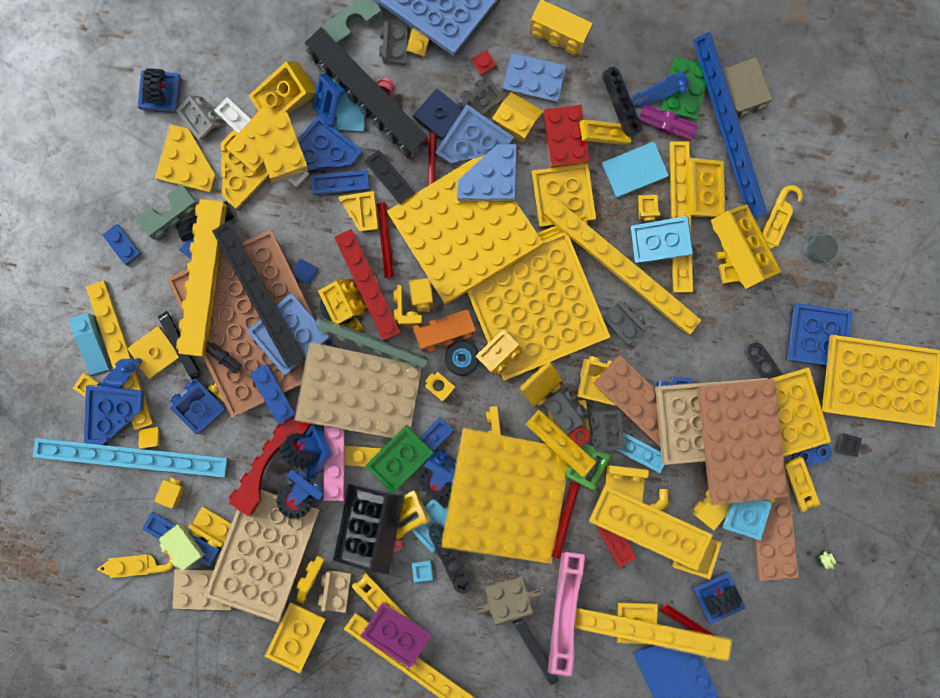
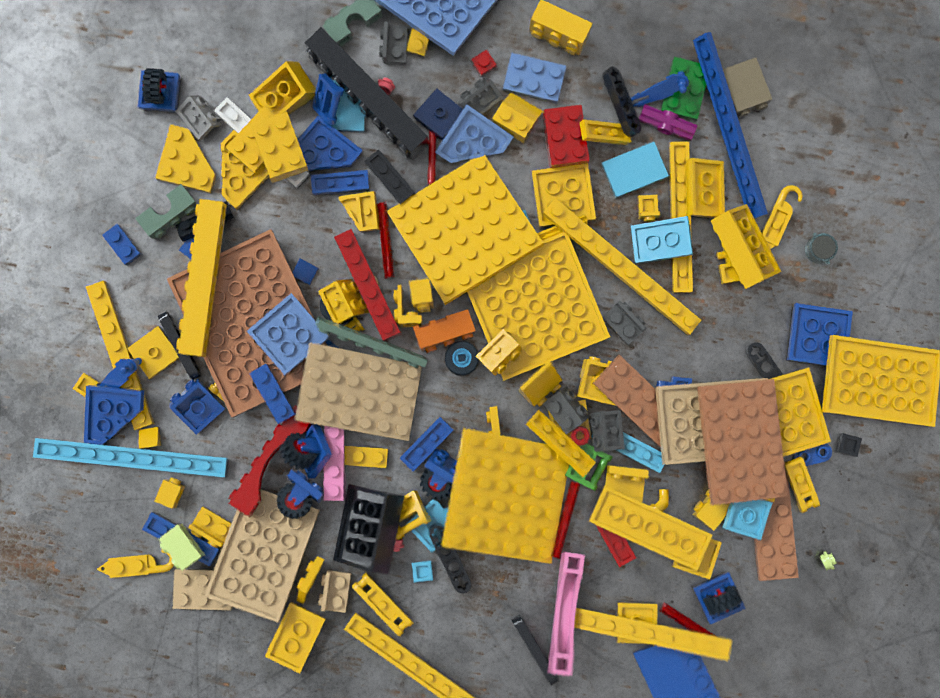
medium azure slope [69,313,110,375] -> none
black axle [205,342,242,374] -> none
black tile [212,222,305,368] -> none
magenta plate [361,602,432,668] -> none
green plate [365,424,434,493] -> none
yellow brick [425,372,455,402] -> none
medium blue plate [457,144,517,201] -> none
dark tan plate [476,577,542,626] -> none

